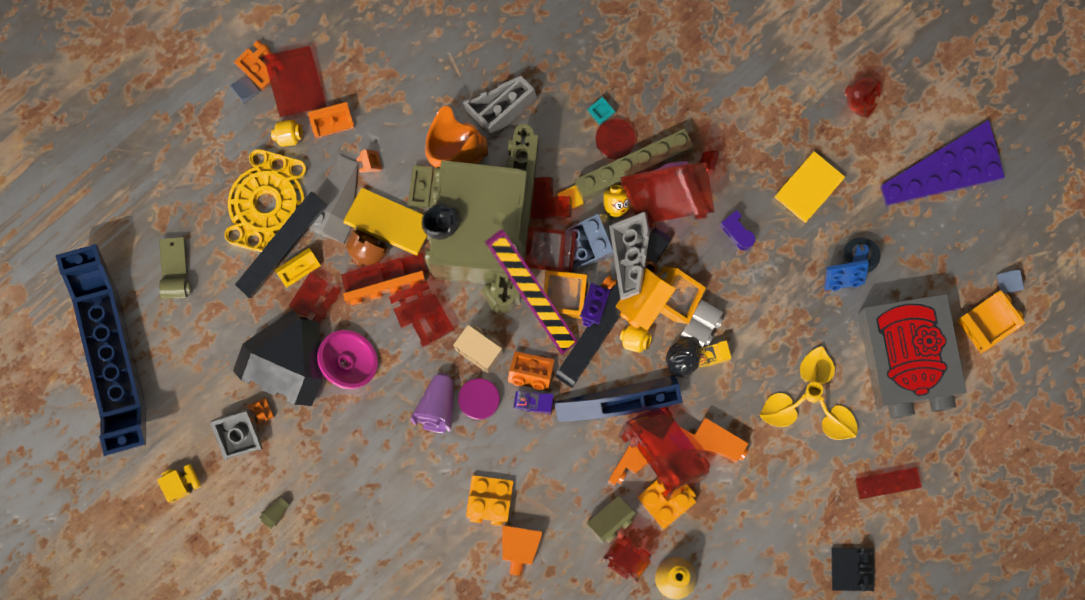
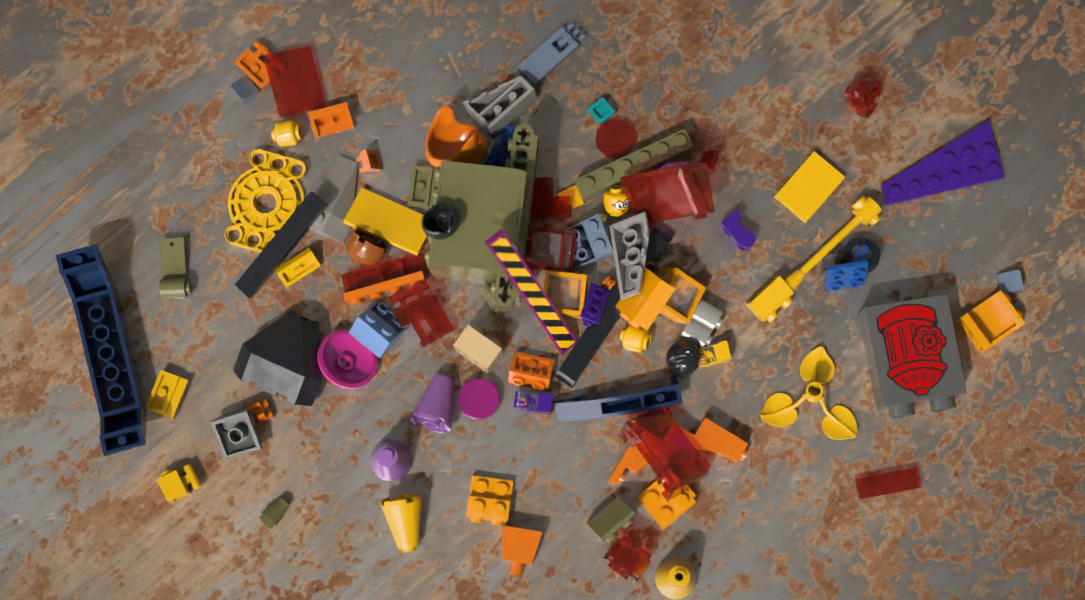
clear red plate [288,272,340,324] -> none
black hinge [831,548,874,591] -> none
none -> yellow plate [145,370,190,419]
none -> medium blue slope [349,299,411,358]
none -> medium lavender cone [370,440,412,481]
none -> yellow cone [380,493,422,552]
none -> blue hinge [485,125,515,167]
none -> sand blue hinge [518,22,587,87]
none -> yellow bar [746,195,881,322]
none -> dark grey tile [820,254,844,276]

